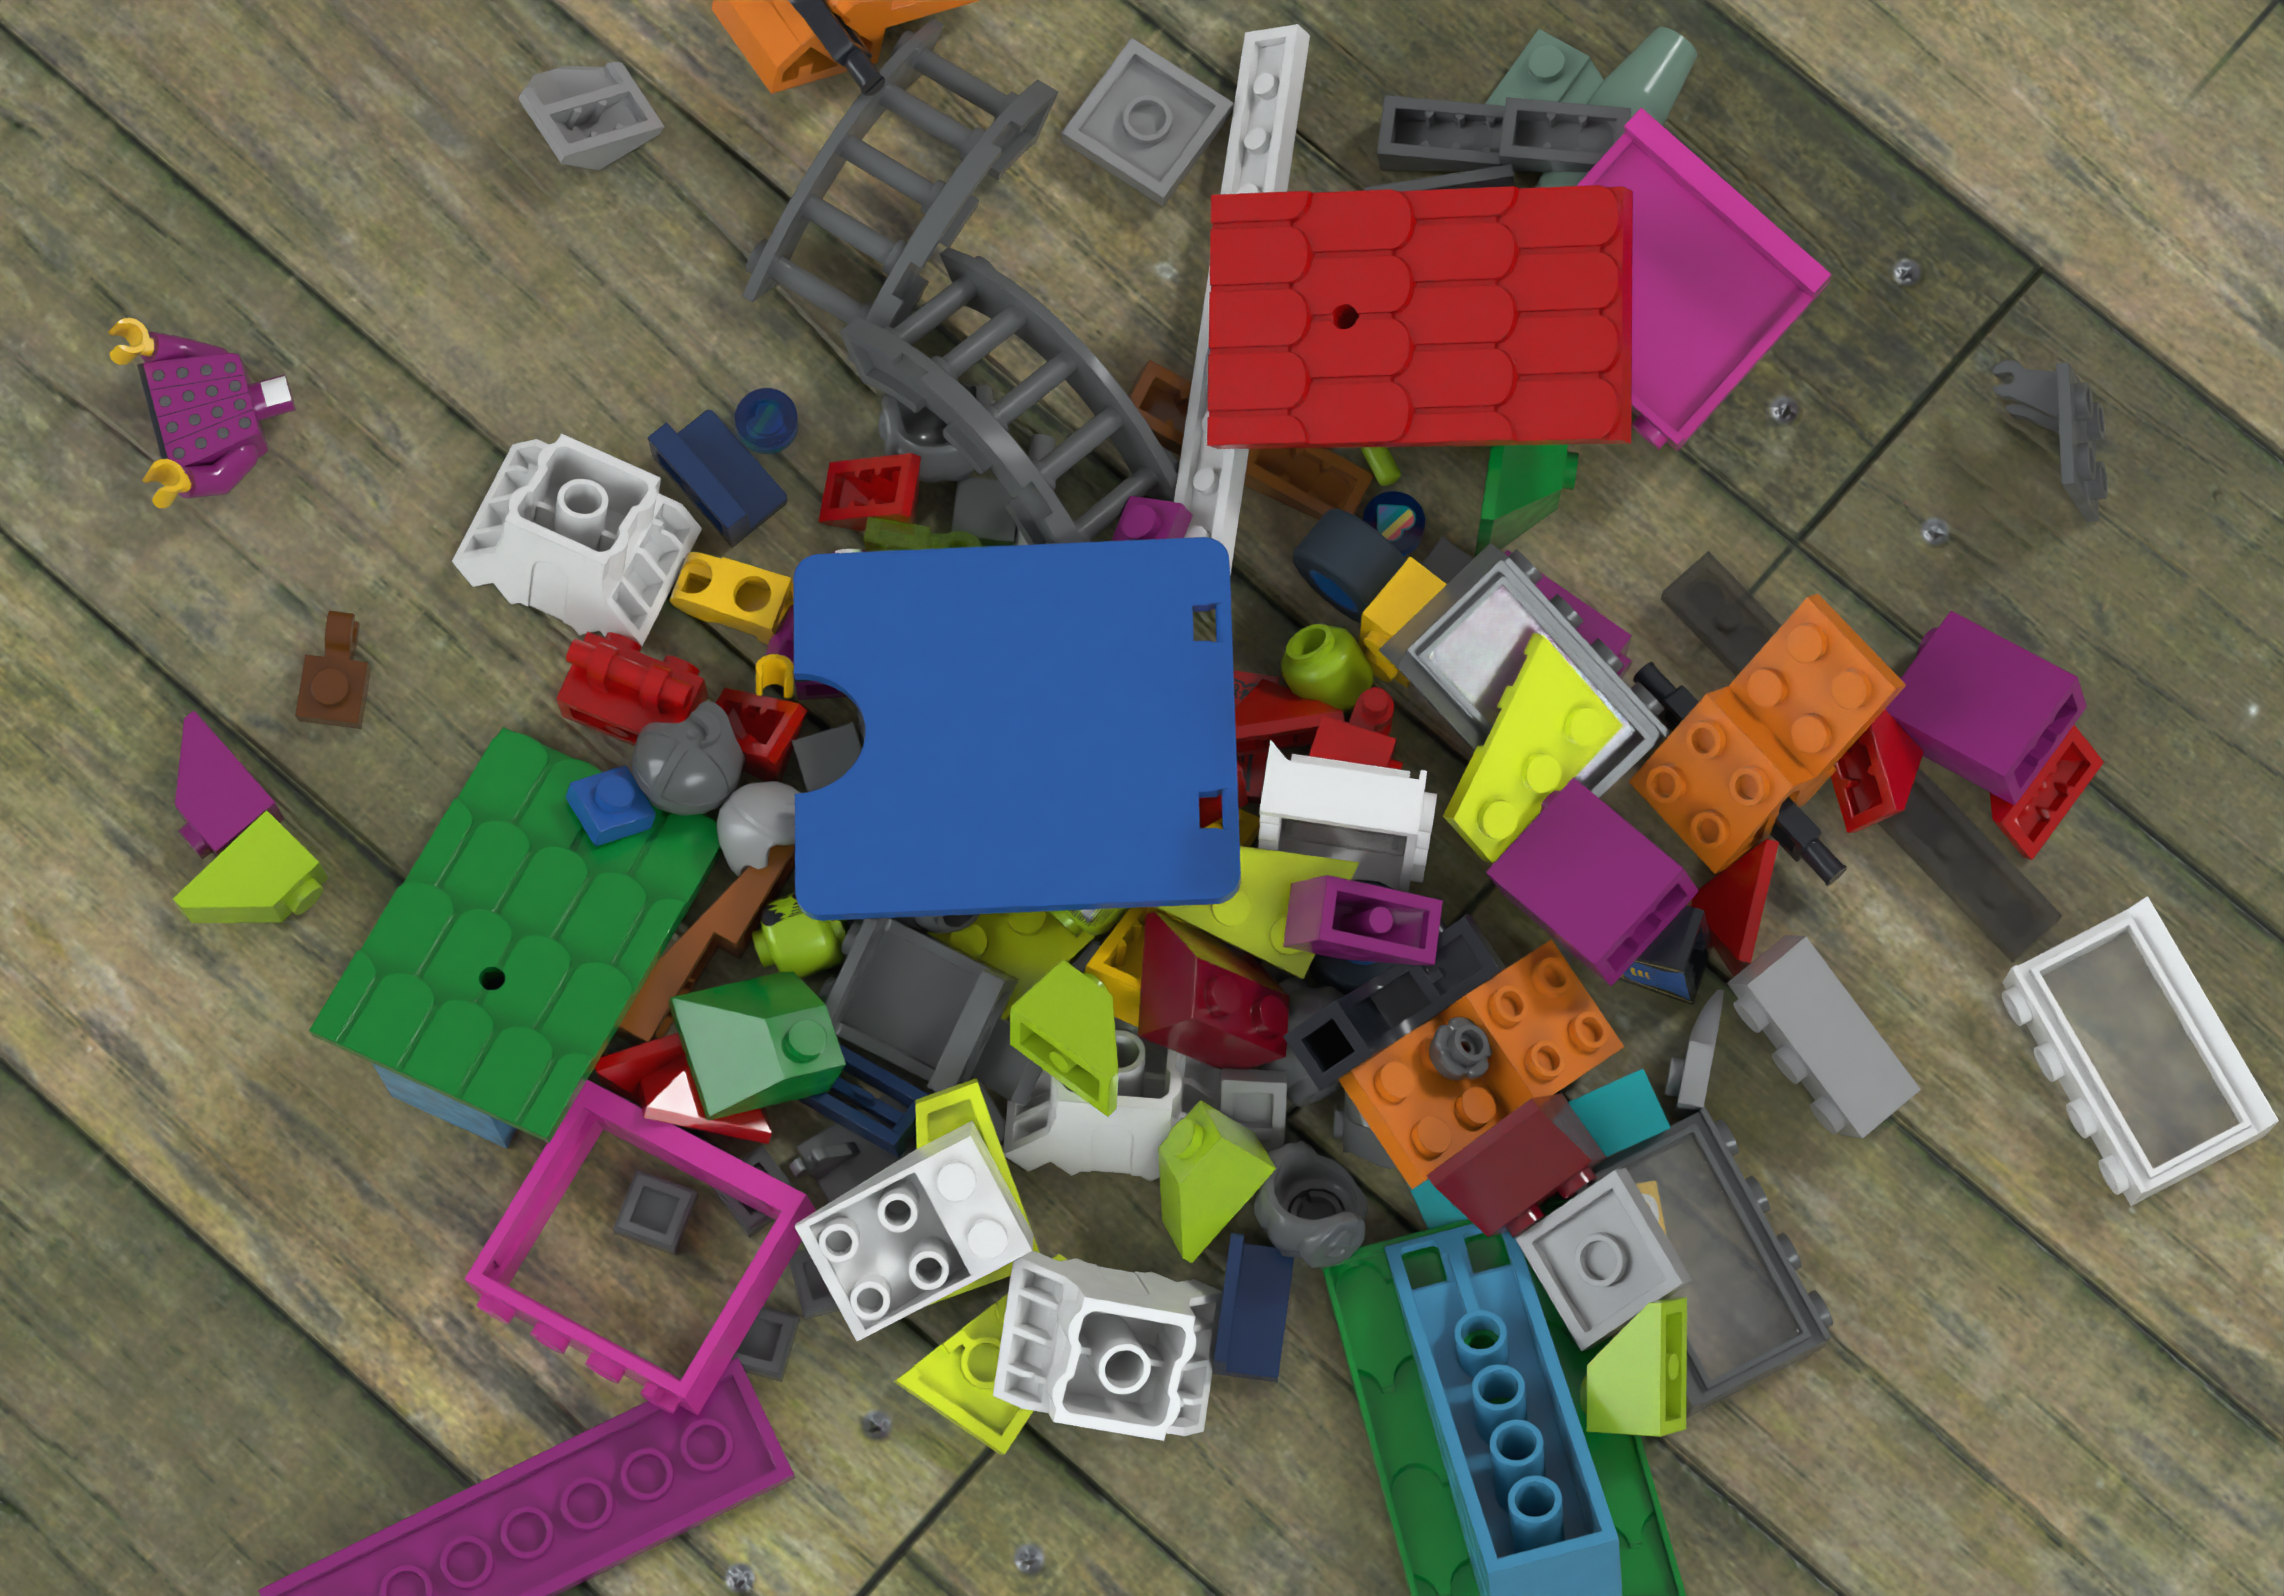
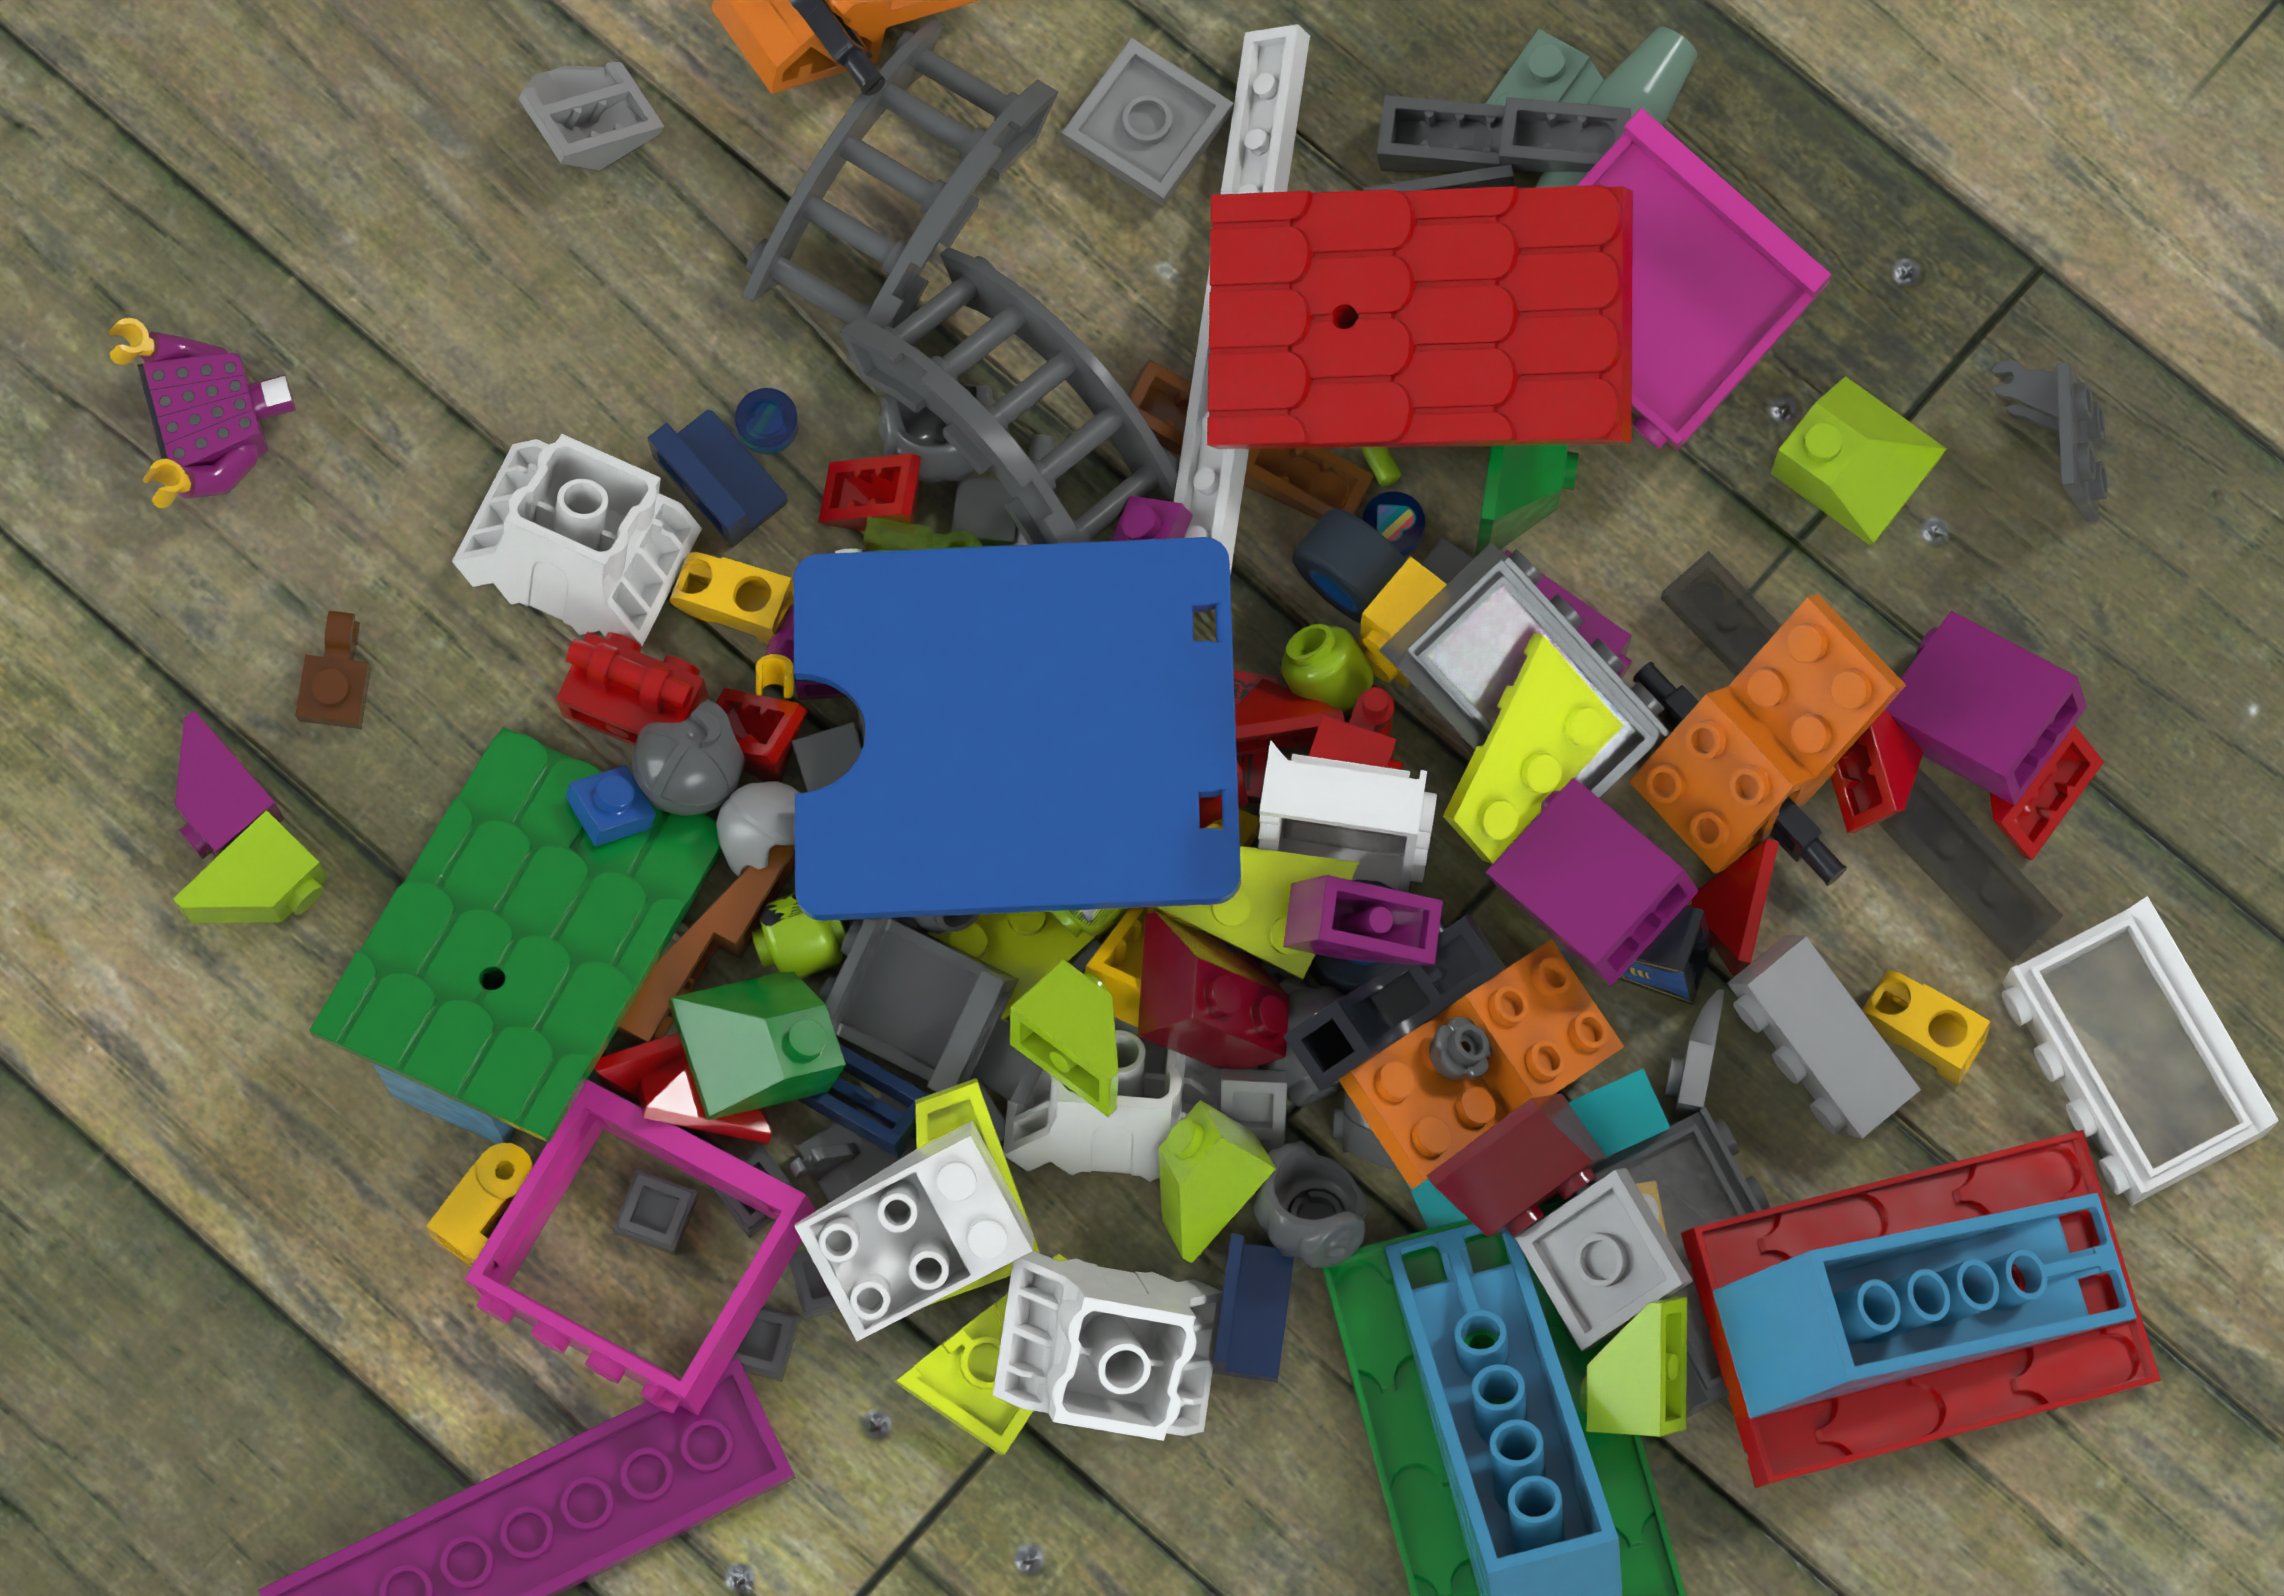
none -> yellow leg [426,1143,533,1267]
none -> piece [1680,1130,2161,1488]
none -> lime slope [1771,376,1947,547]
none -> yellow leg [1861,970,1991,1086]

